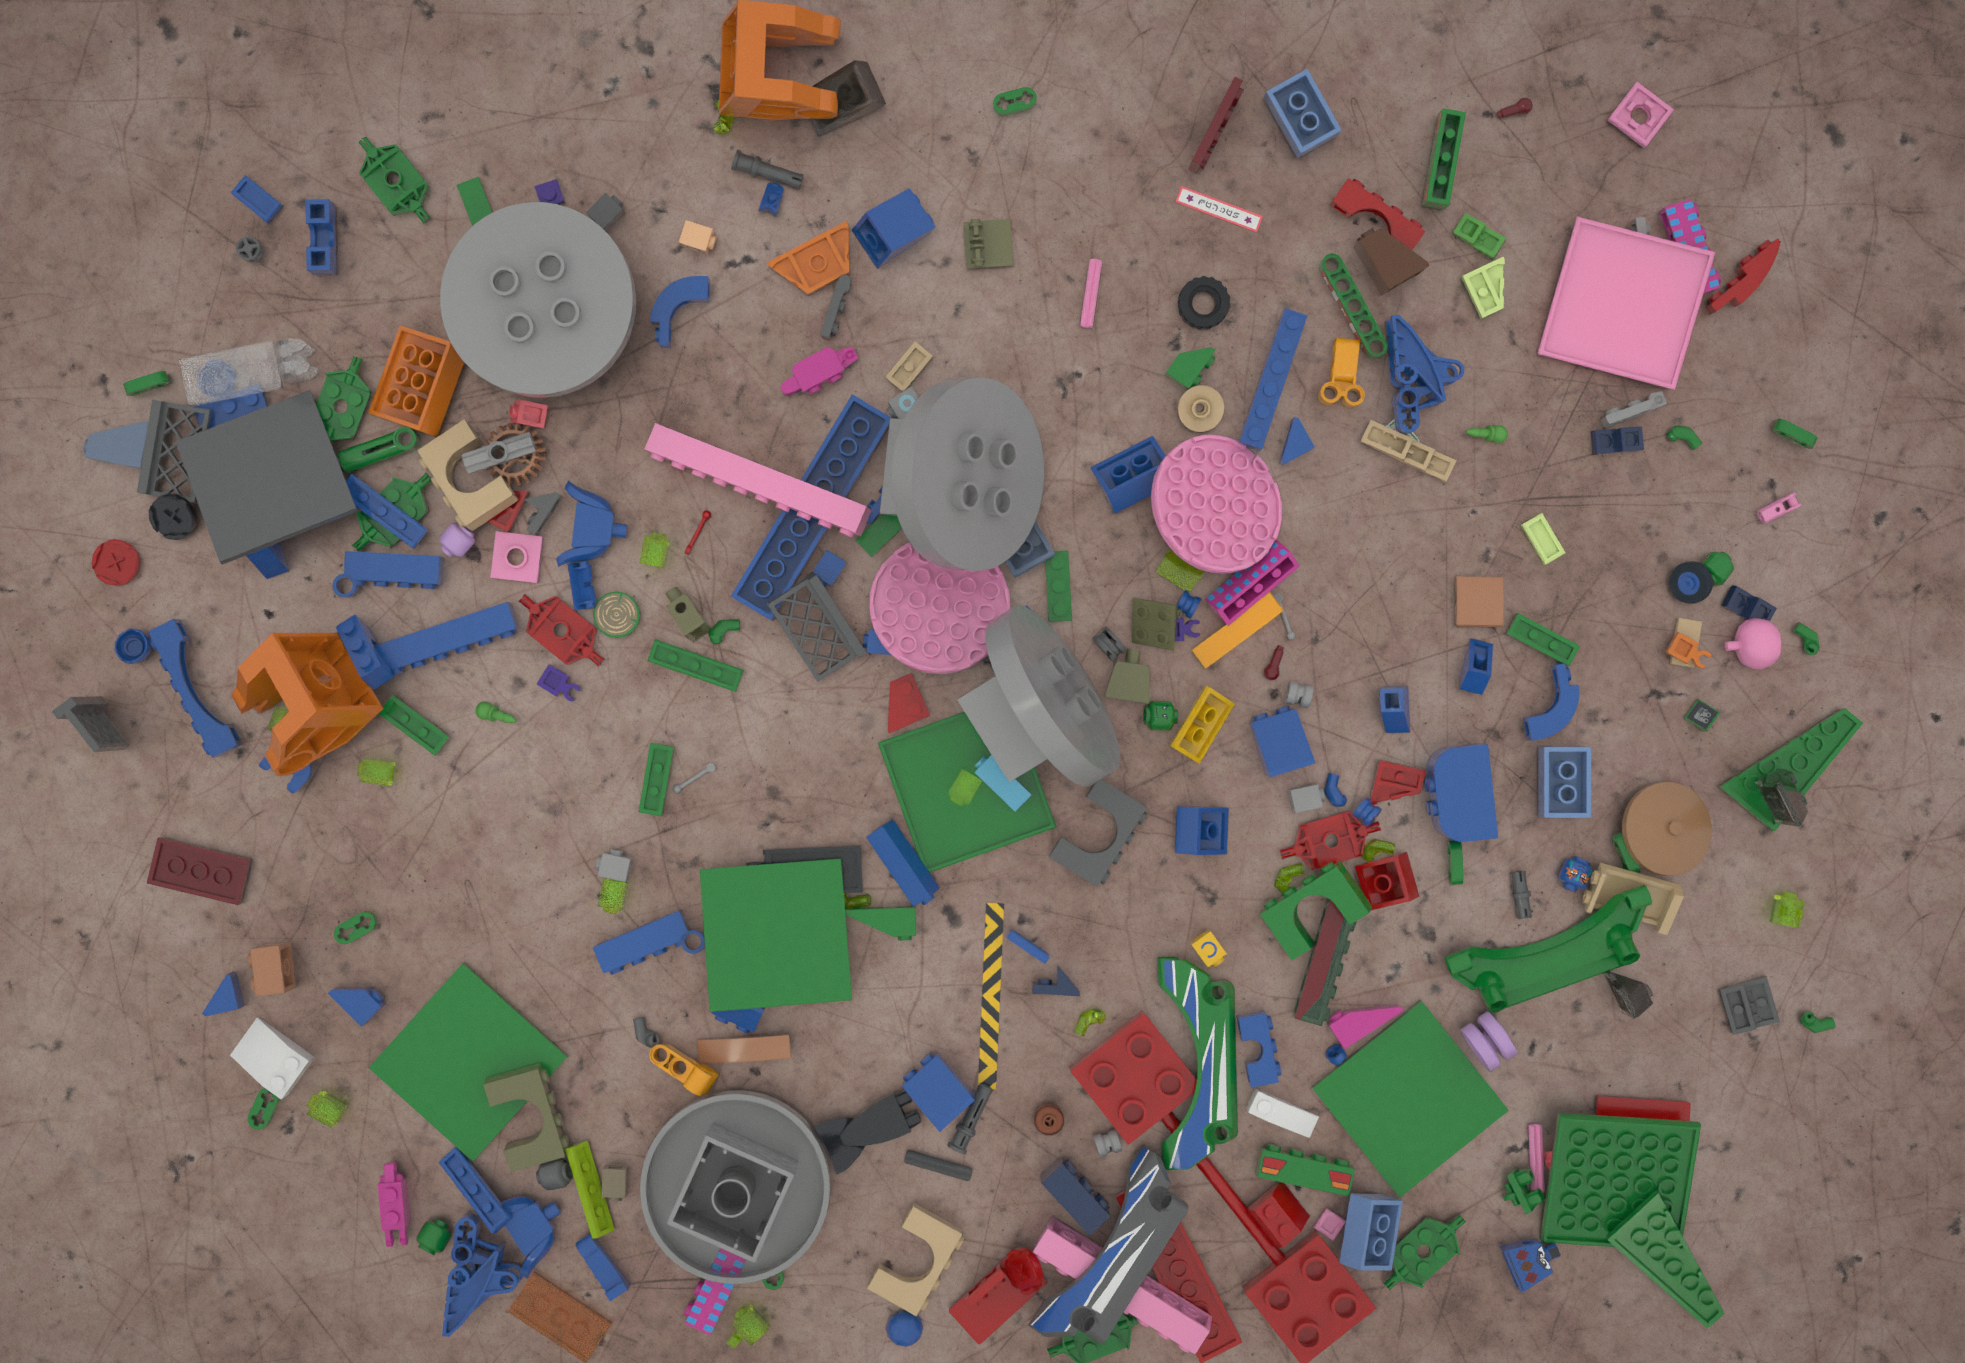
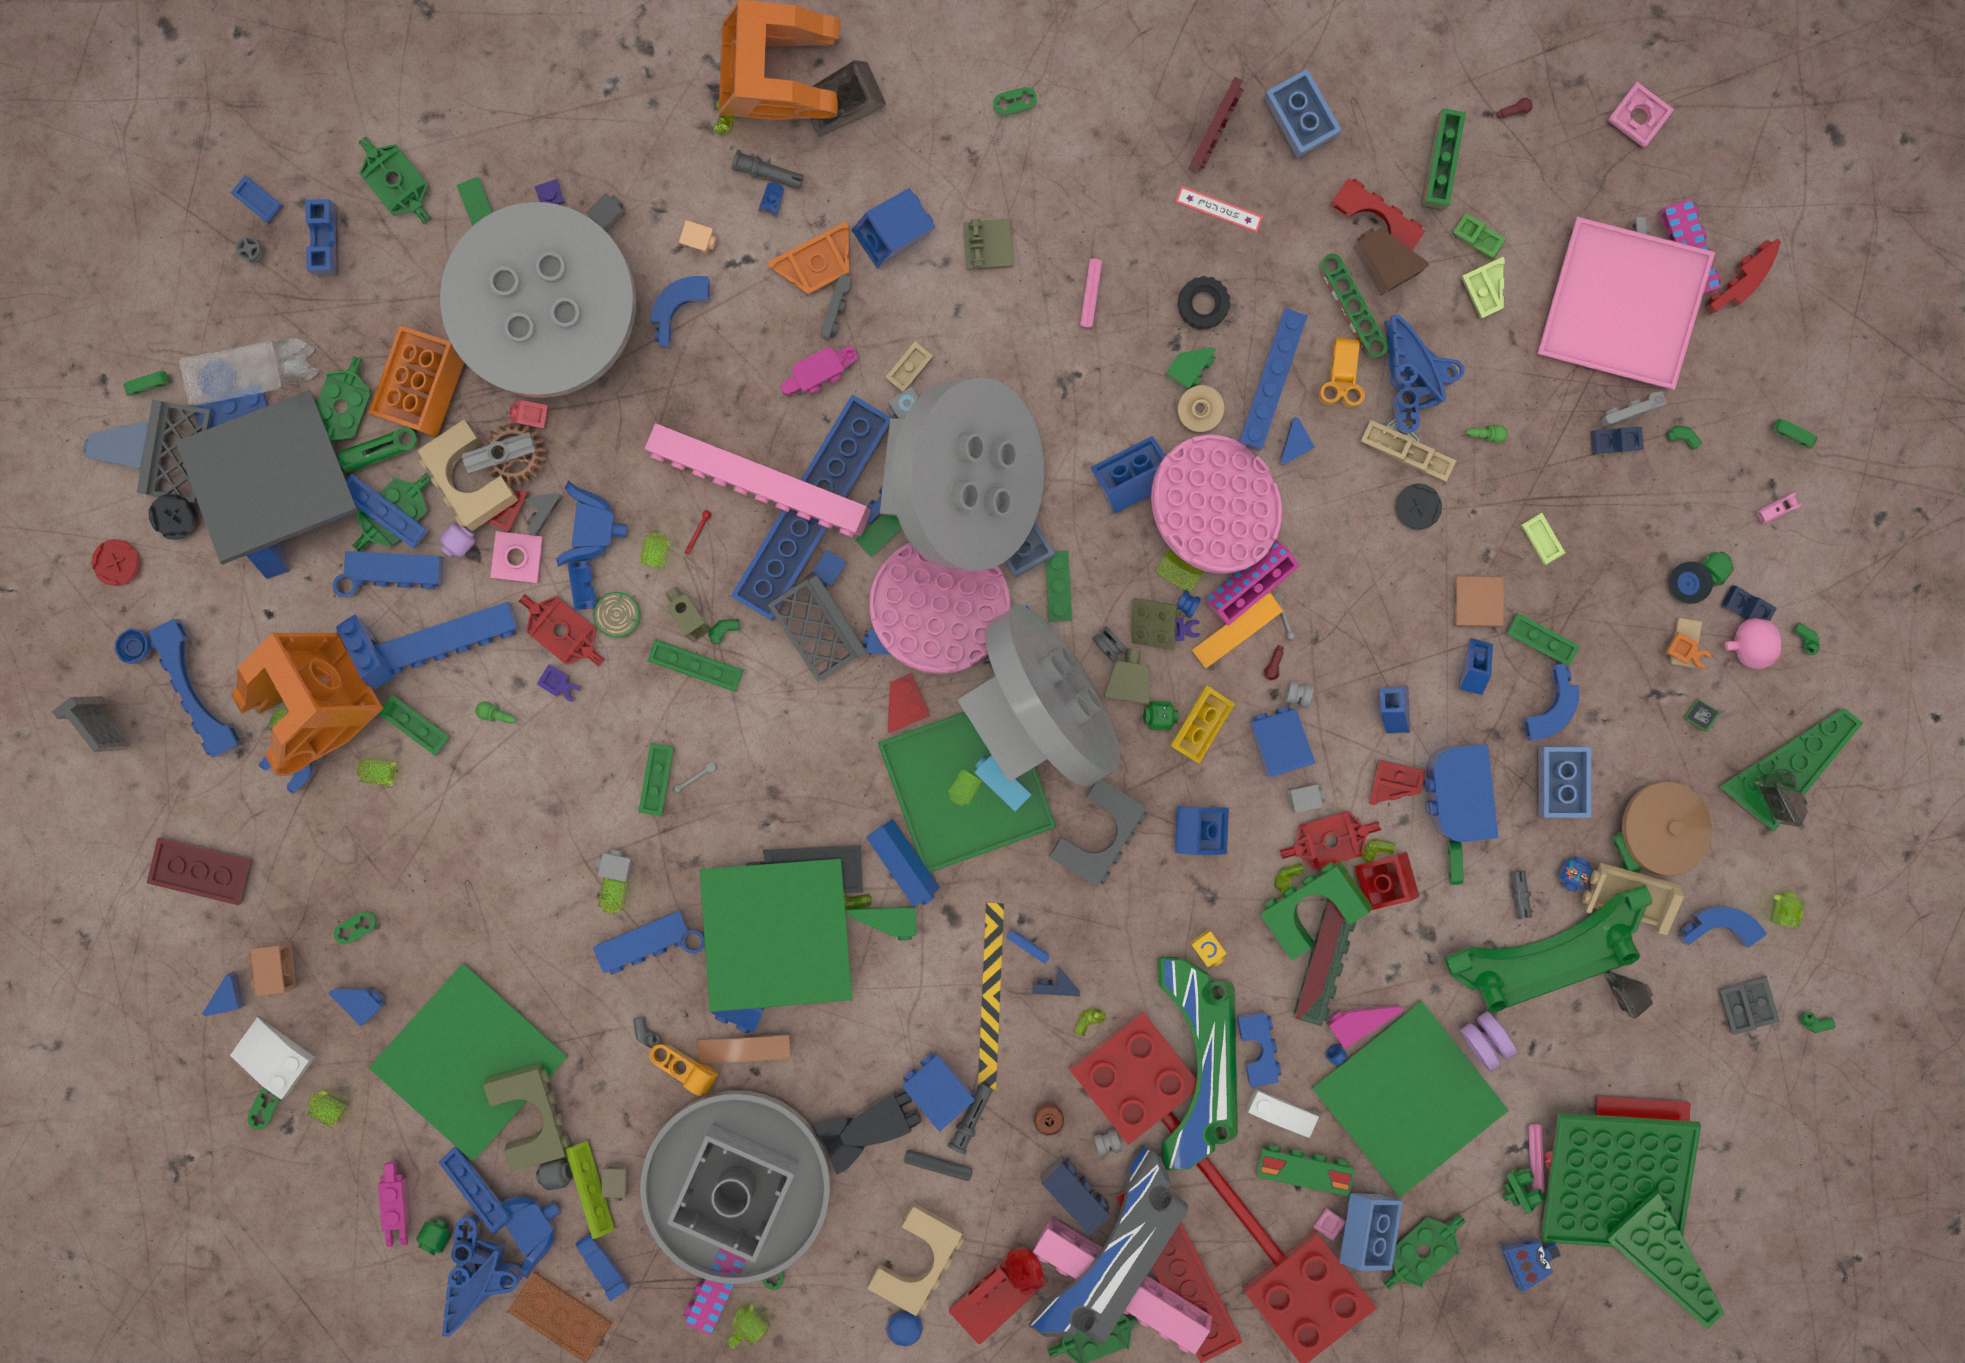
red slope [1246,1182,1310,1248] -> none
blue arm [1324,773,1347,807] -> none
blue wheel [1353,797,1382,827] -> none
none -> black tile [1395,483,1442,530]
none -> blue arch [1677,905,1767,948]

